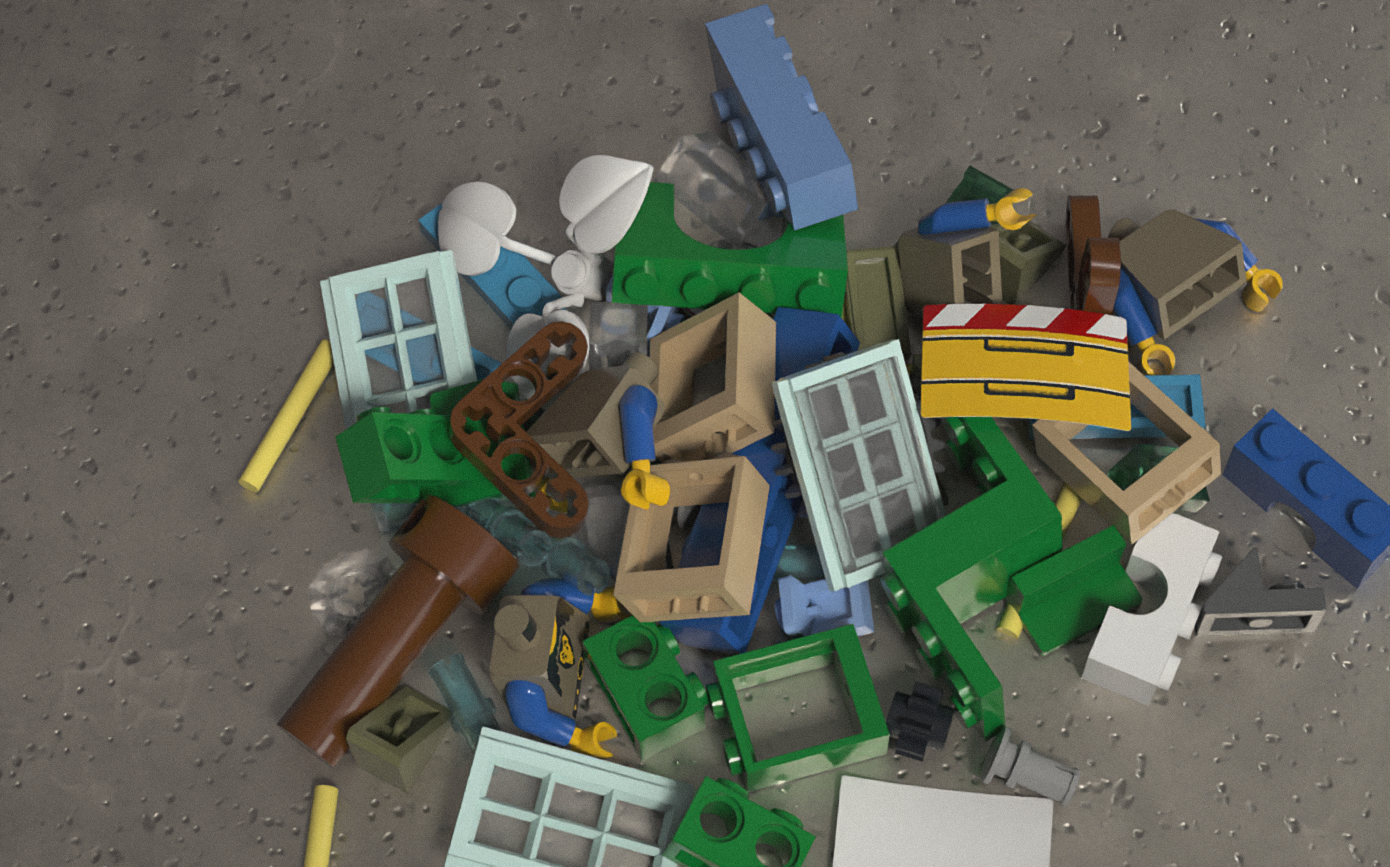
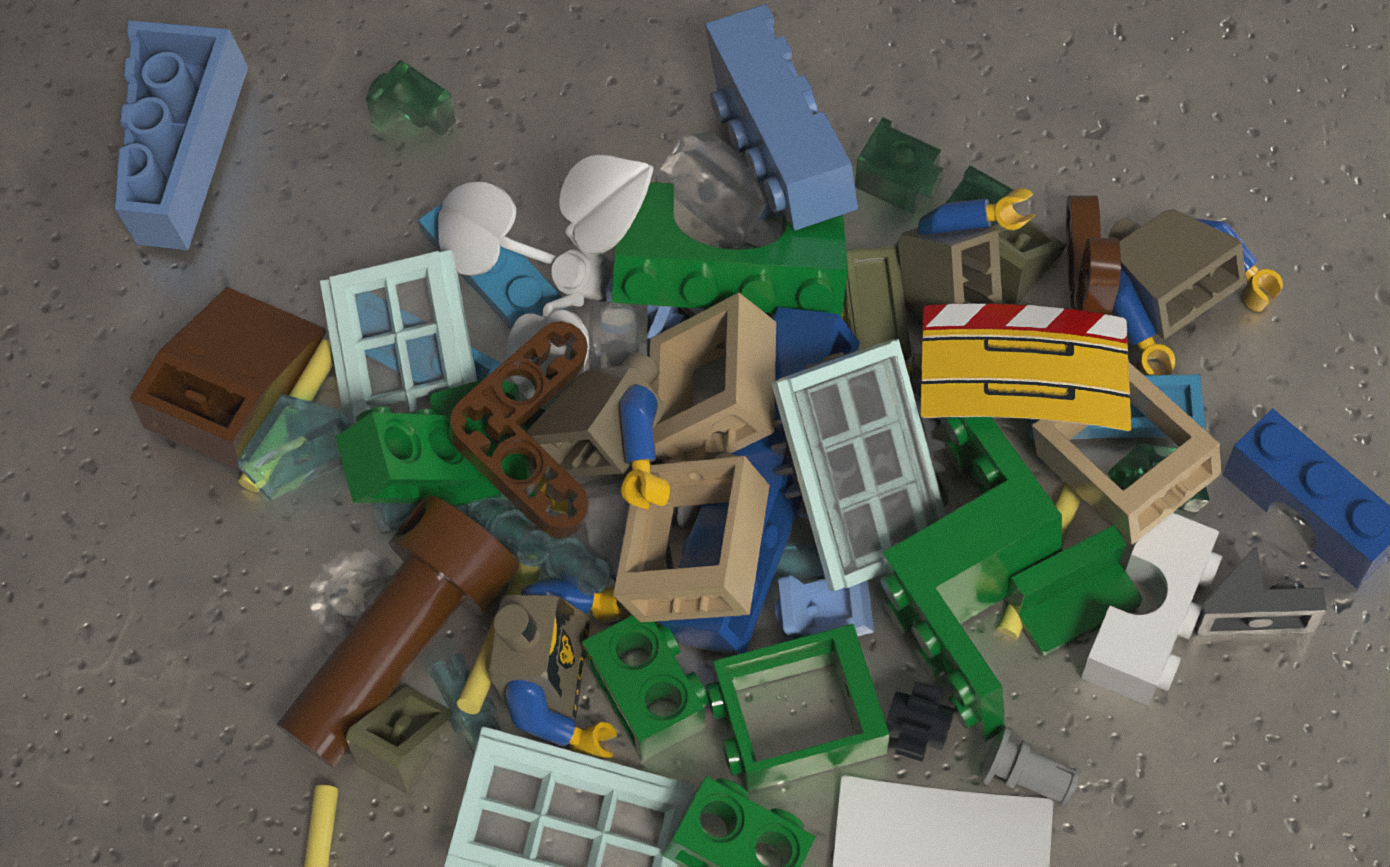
none -> medium blue wedge [115,20,248,250]
none -> reddish brown slope [130,287,326,471]
none -> clear light blue slope [238,394,352,500]
none -> clear green bracket [366,59,457,136]
none -> light yellow bar [457,561,540,714]
none -> clear green brick [855,117,945,214]

